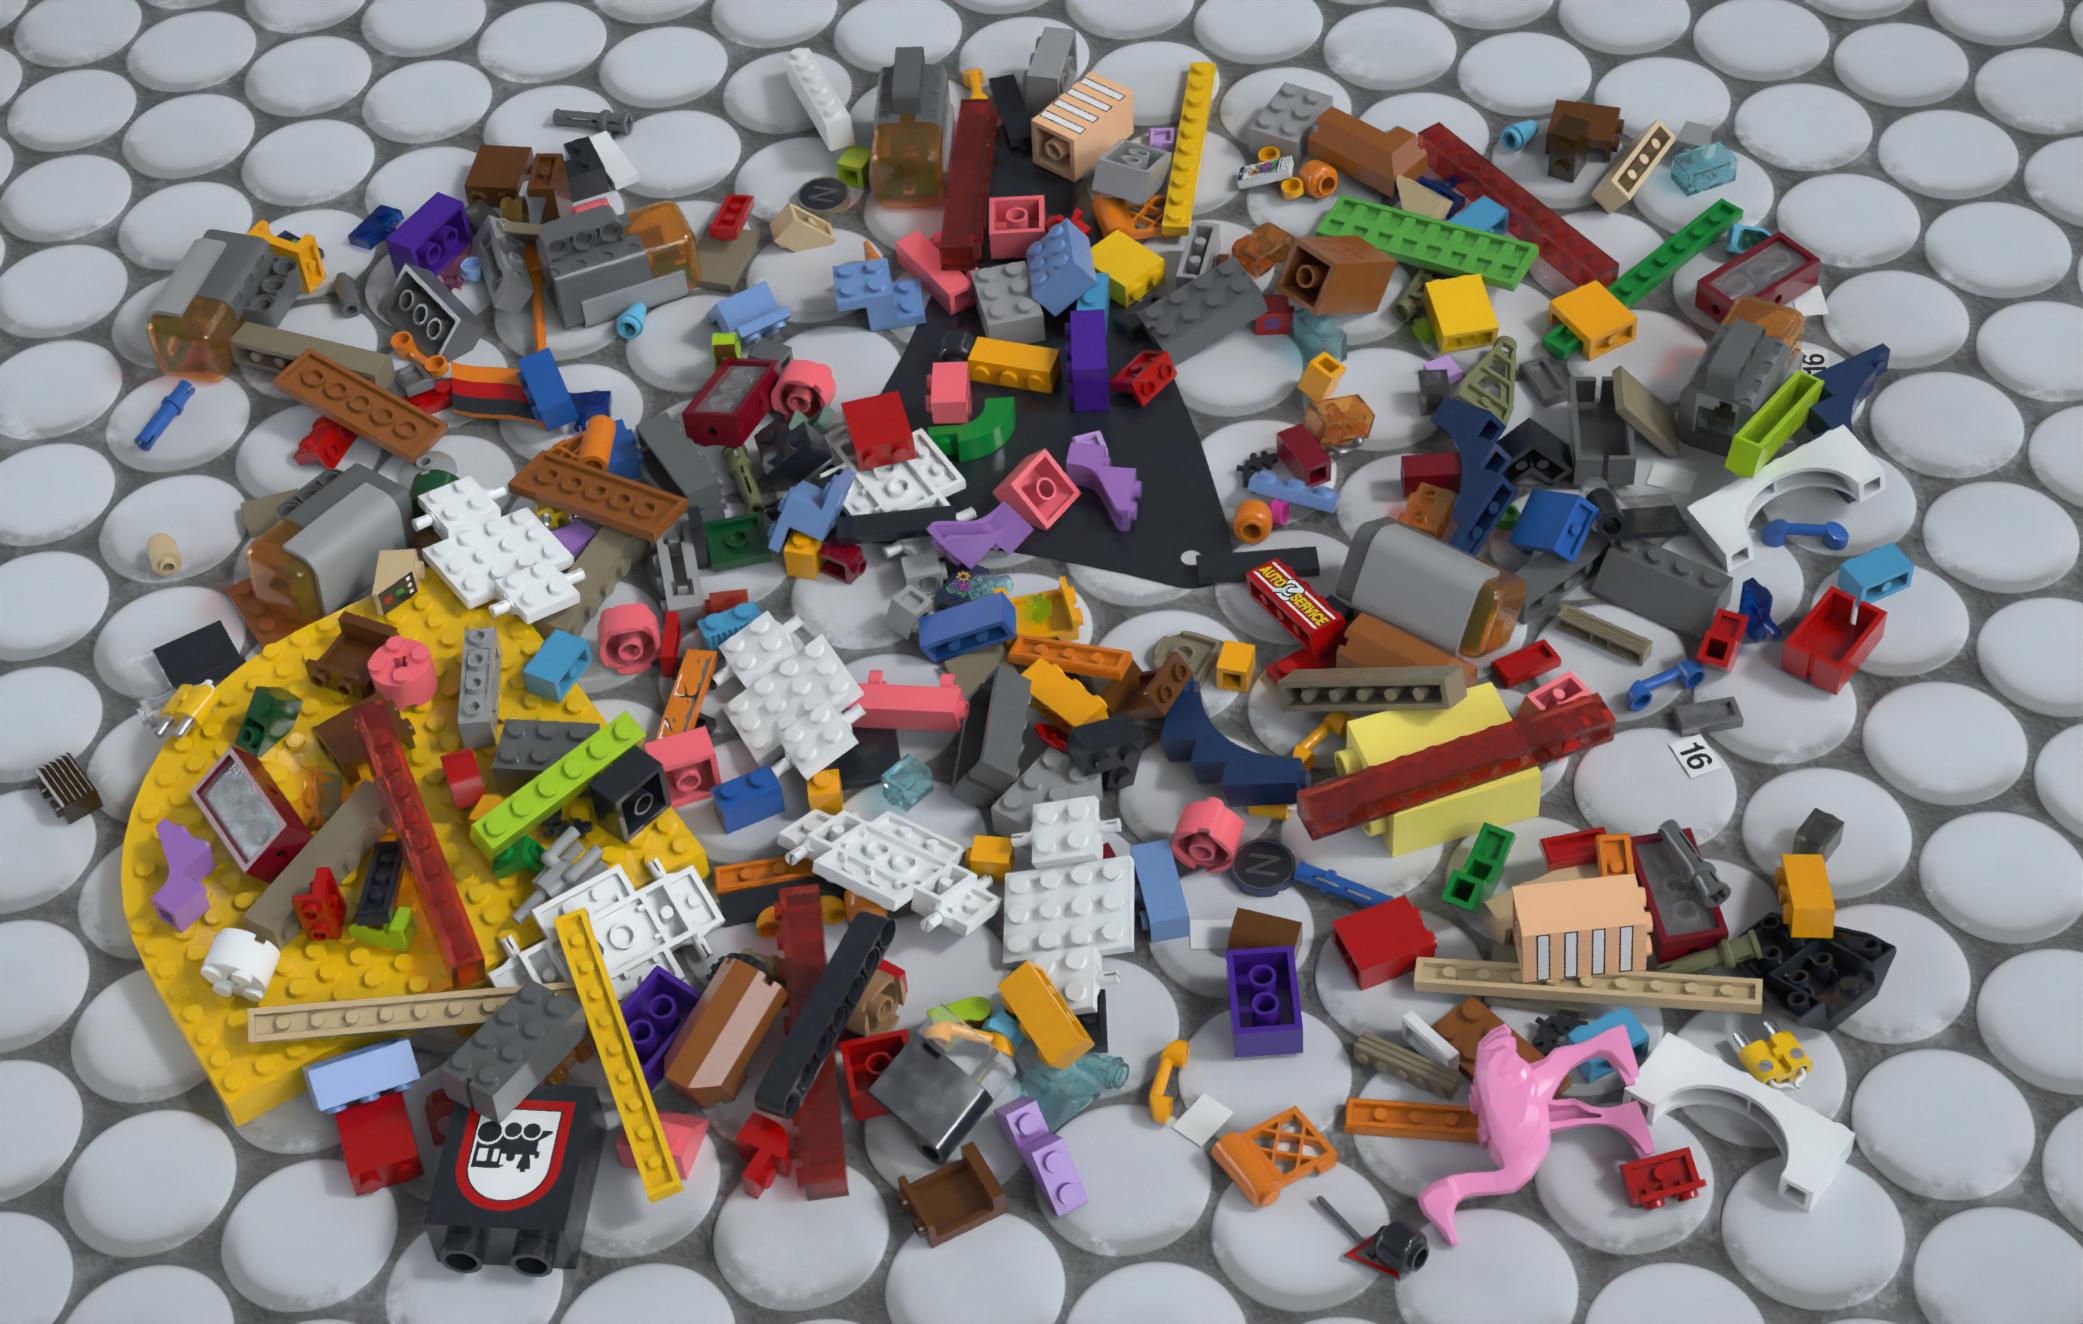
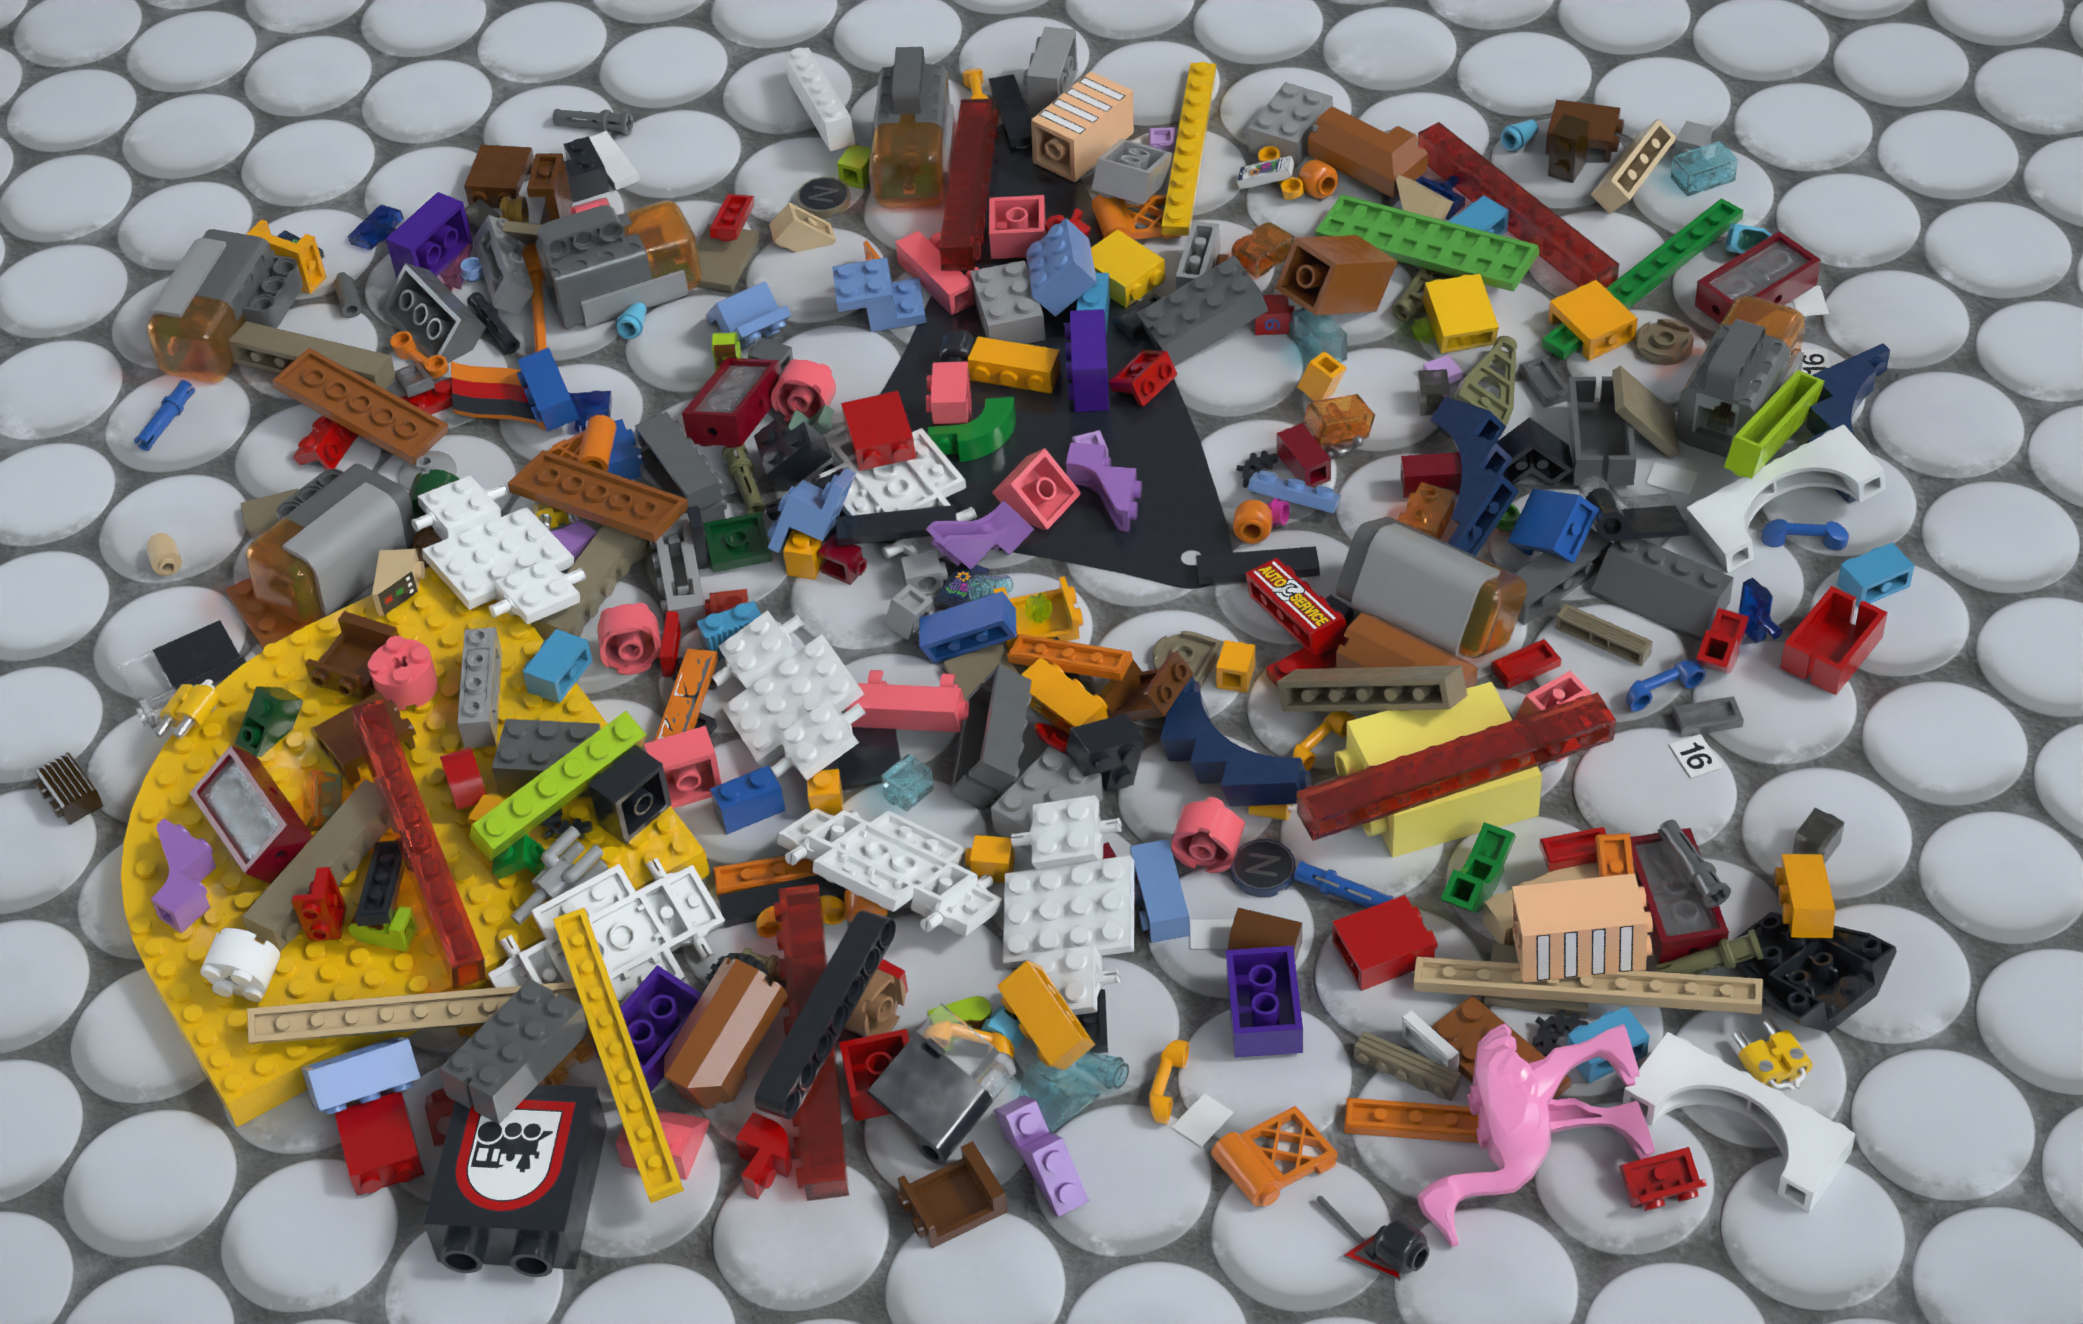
none -> black pin [467,292,520,354]
none -> dark tan tile [1635,319,1694,365]

